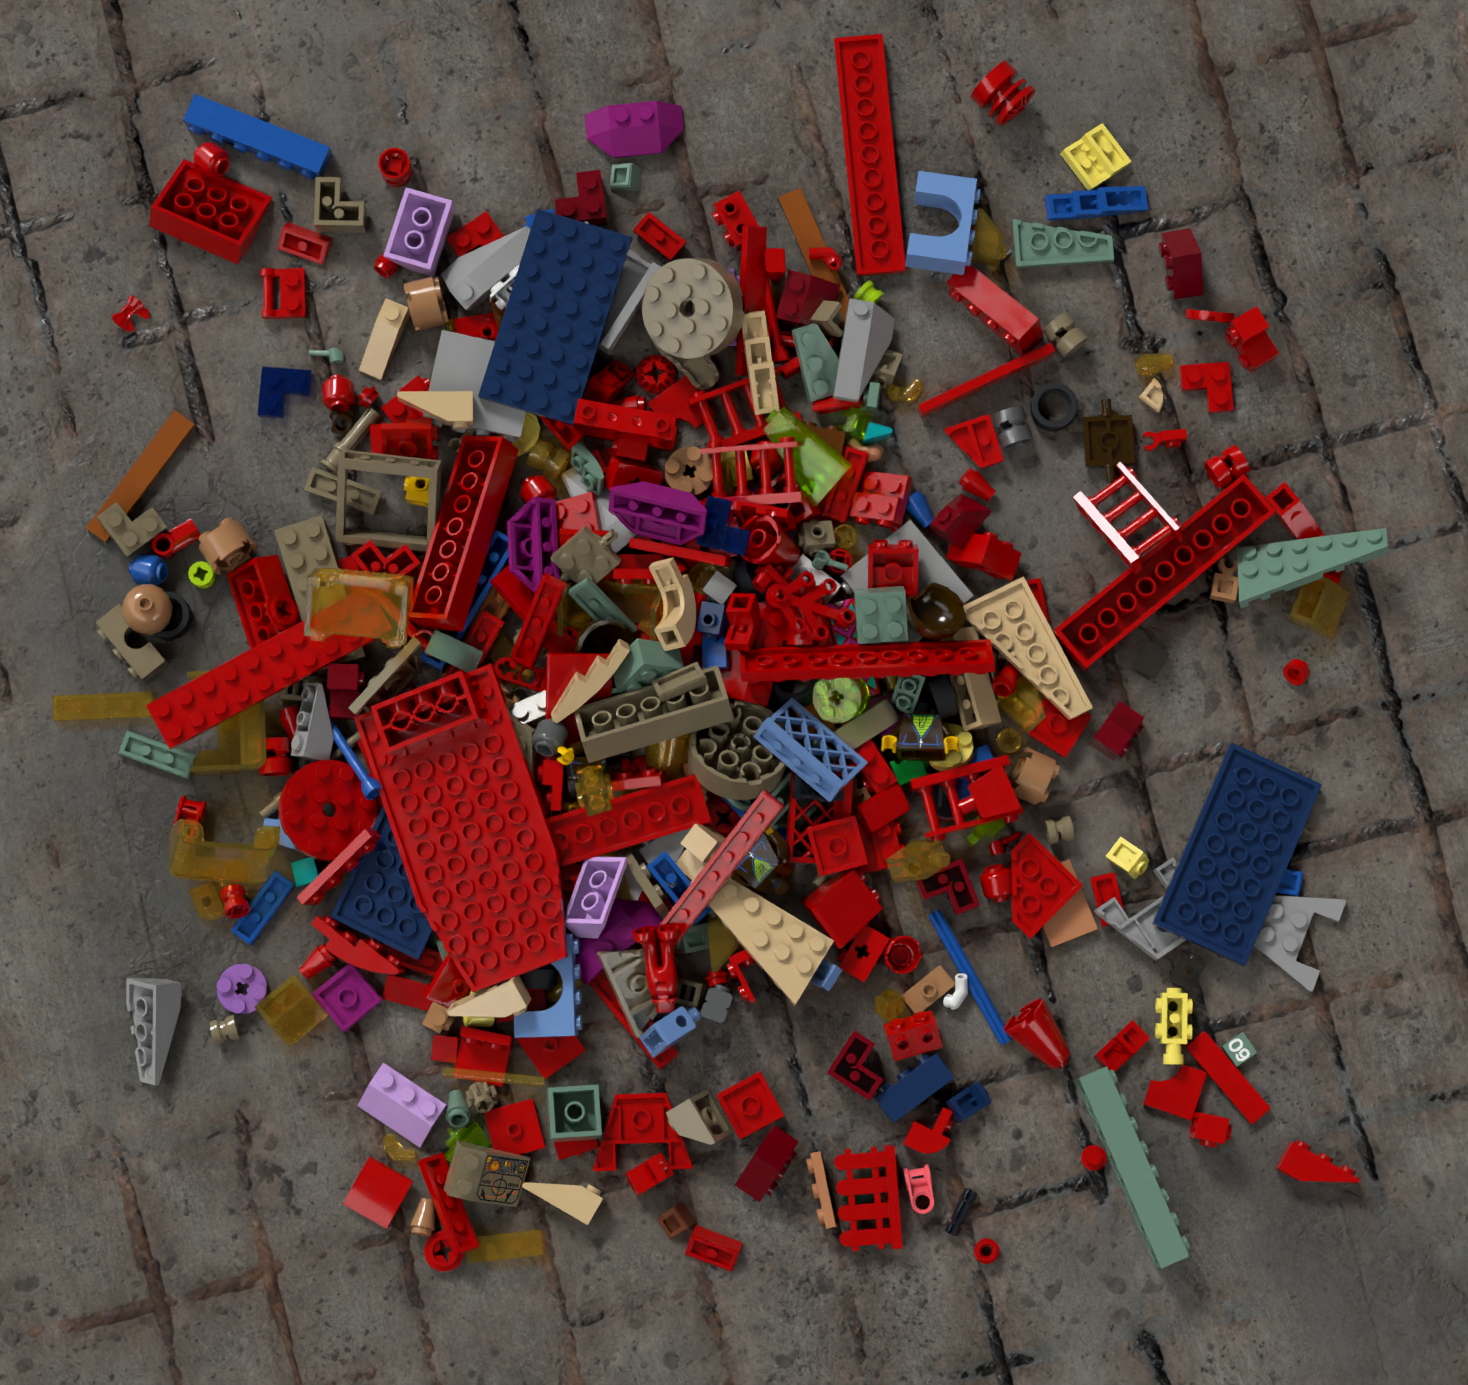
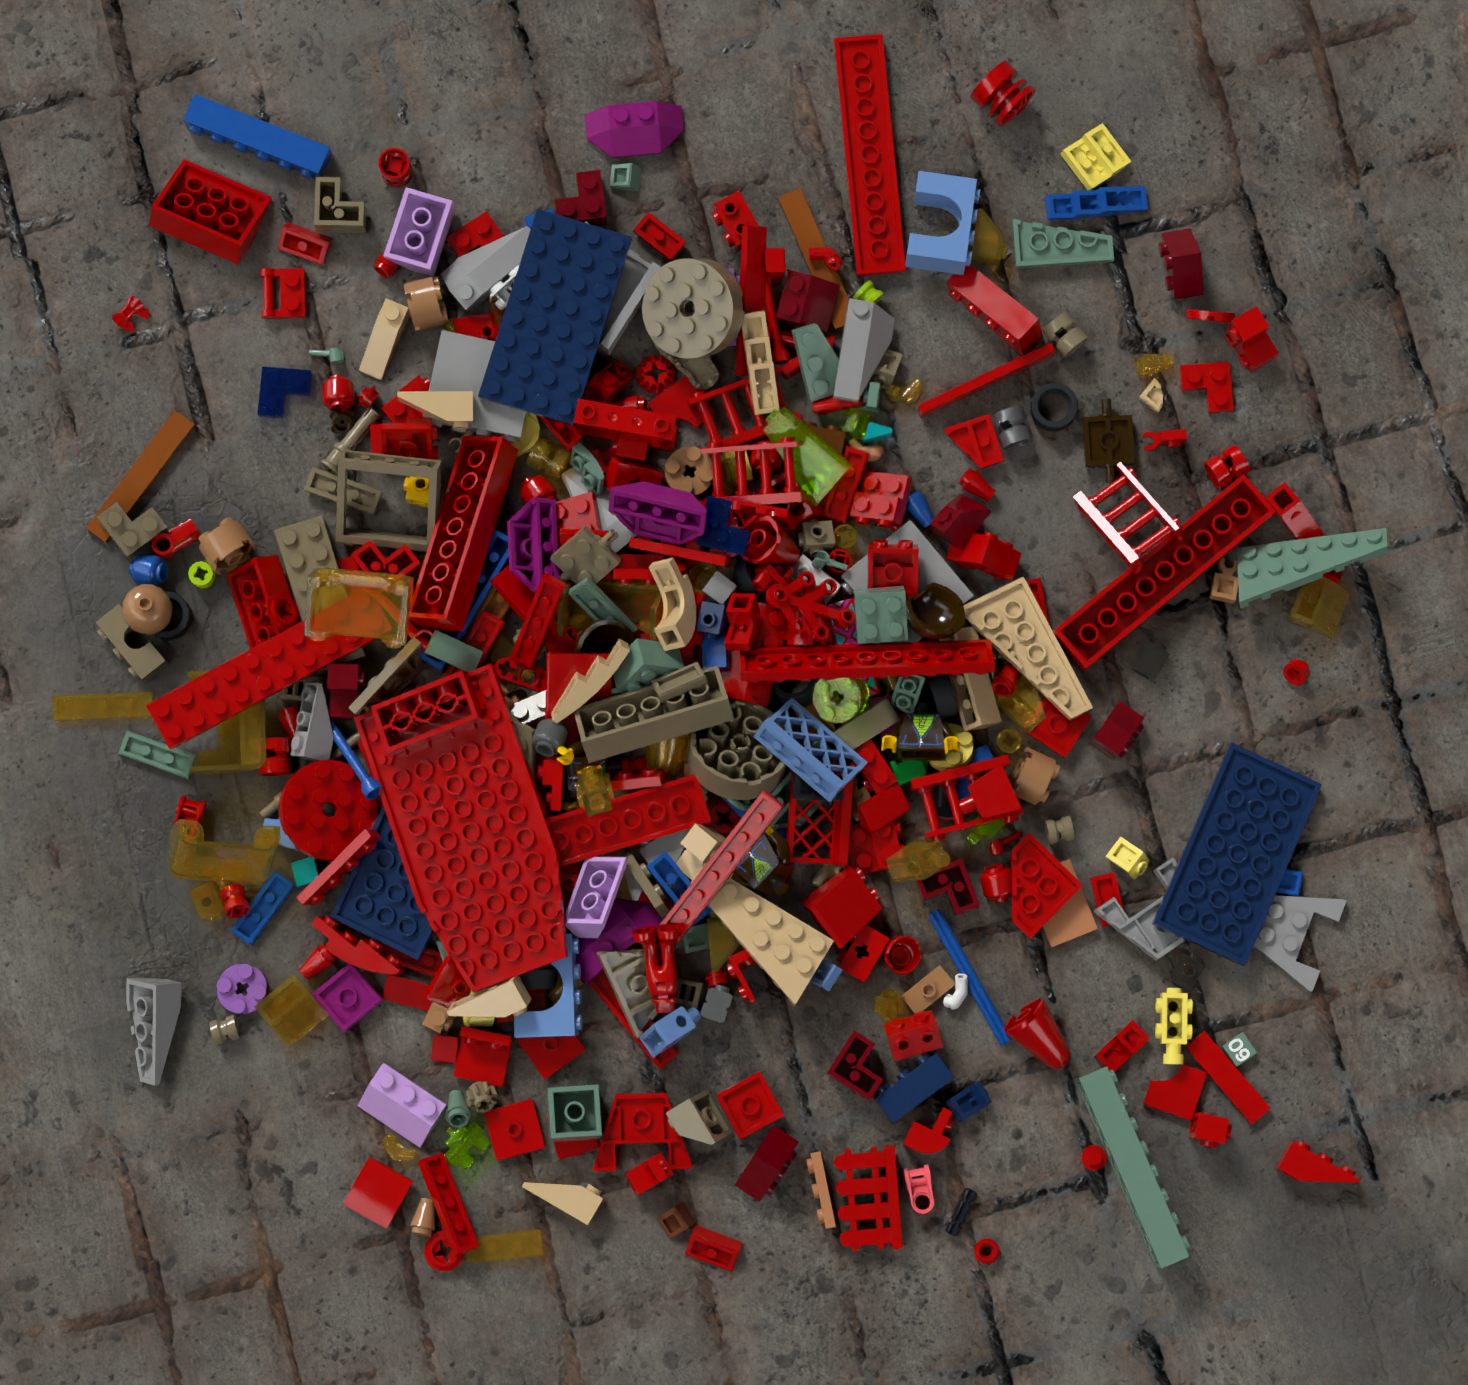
red head [193,142,230,178] -> none
clear yellow bar [443,1067,545,1087] -> none
dark tan slope [444,1140,530,1207] -> none
red plate [806,815,869,877] -> none
dark tan panel [810,300,844,337] -> none

